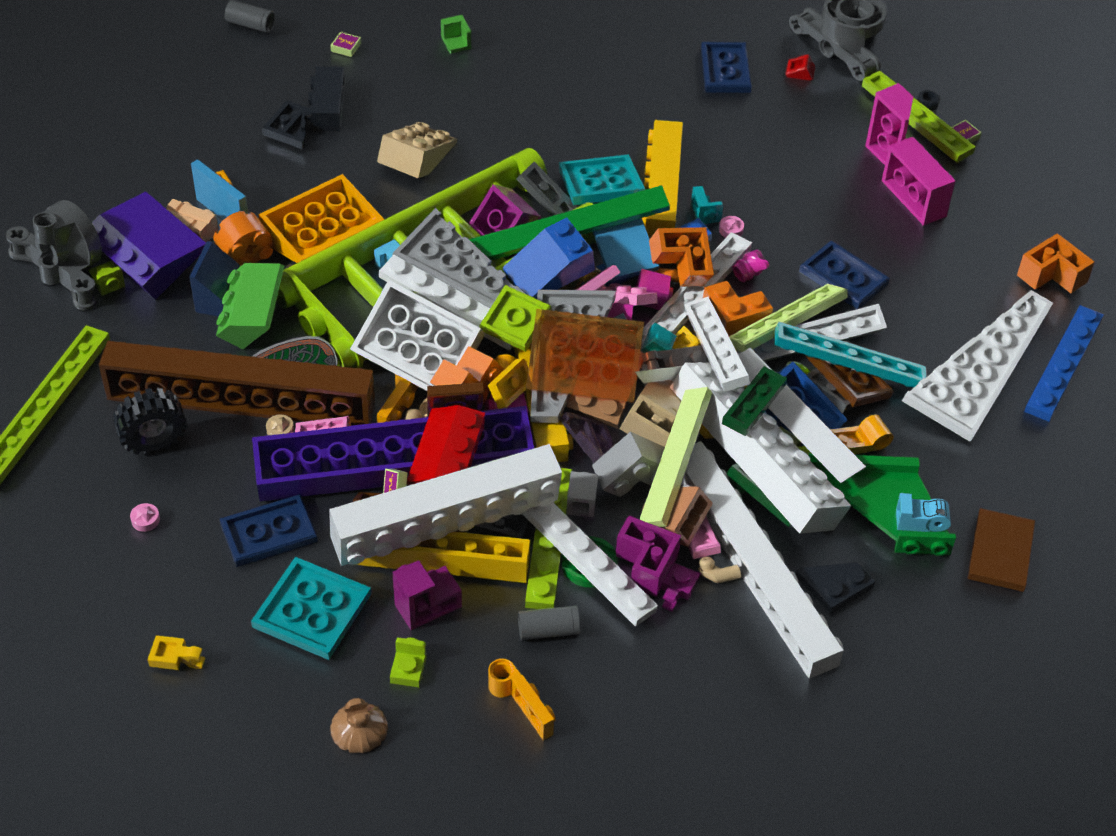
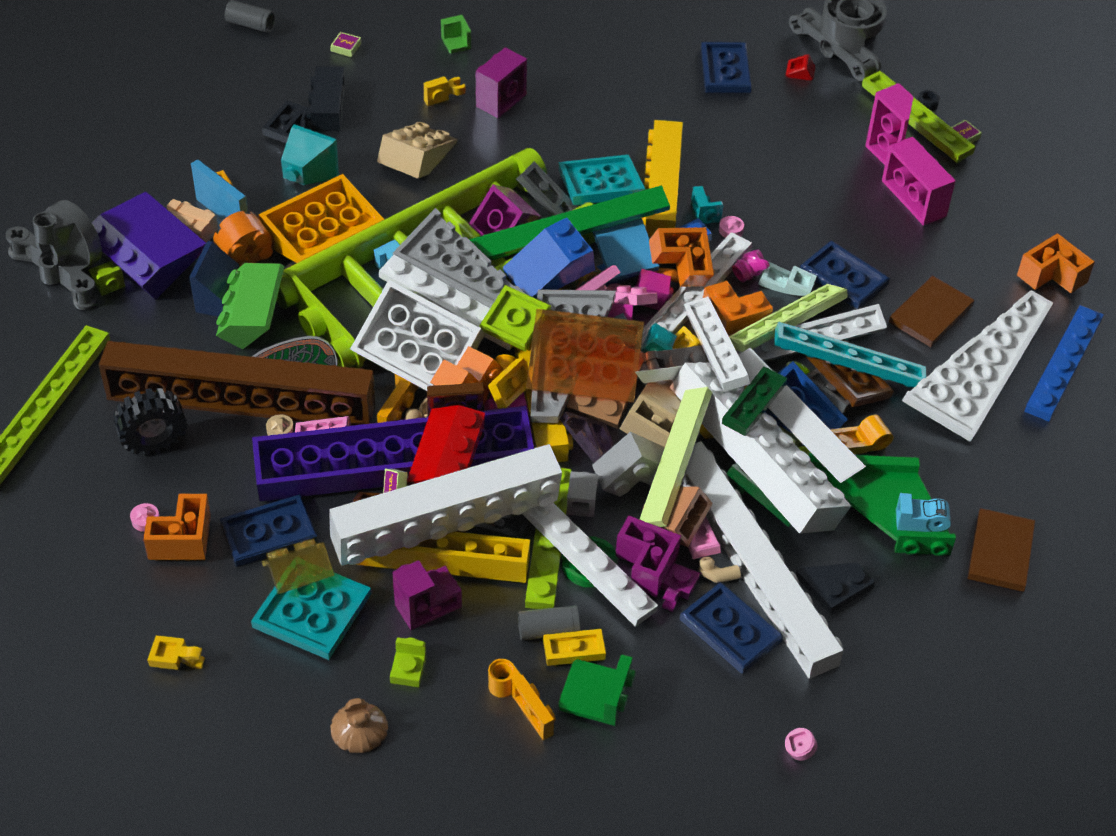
none -> orange brick [143,494,211,560]
none -> clear yellow bracket [261,539,334,594]
none -> teal slope [281,124,339,185]
none -> yellow plate [423,76,466,106]
none -> magenta brick [475,47,527,118]
none -> yellow plate [543,629,606,666]
none -> green bracket [558,654,636,726]
none -> dark blue tile [680,582,783,674]
none -> light aqua slope [758,262,817,296]
none -> bright pink tile [785,728,817,761]
none -> reddish brown tile [889,275,974,347]

